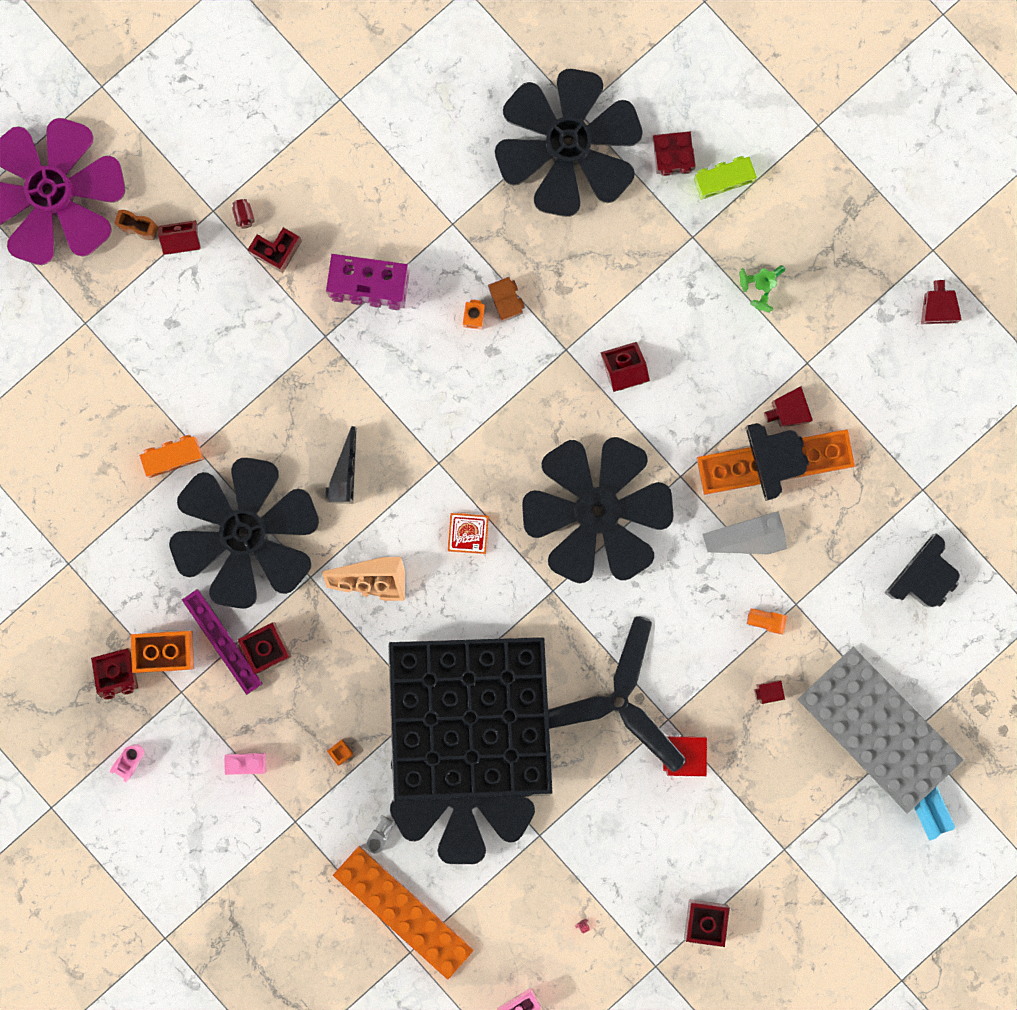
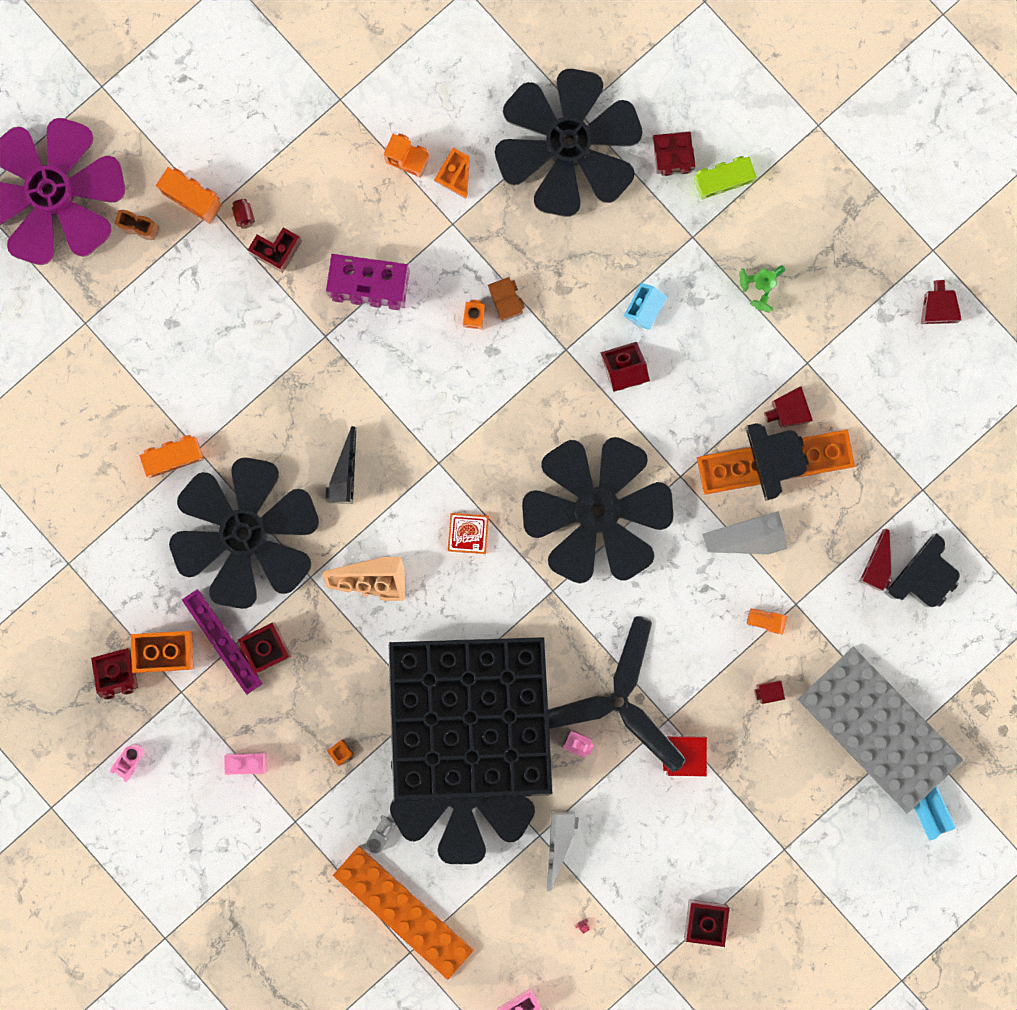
dark red panel [158,220,201,255] -> none
none -> orange brick [155,167,222,224]
none -> orange brick [384,133,430,178]
none -> orange wing [434,147,470,199]
none -> light grey wedge [547,811,579,891]
none -> bright pink brick [563,730,594,758]
none -> medium azure brick [624,283,667,330]
none -> dark red slope [859,529,892,591]

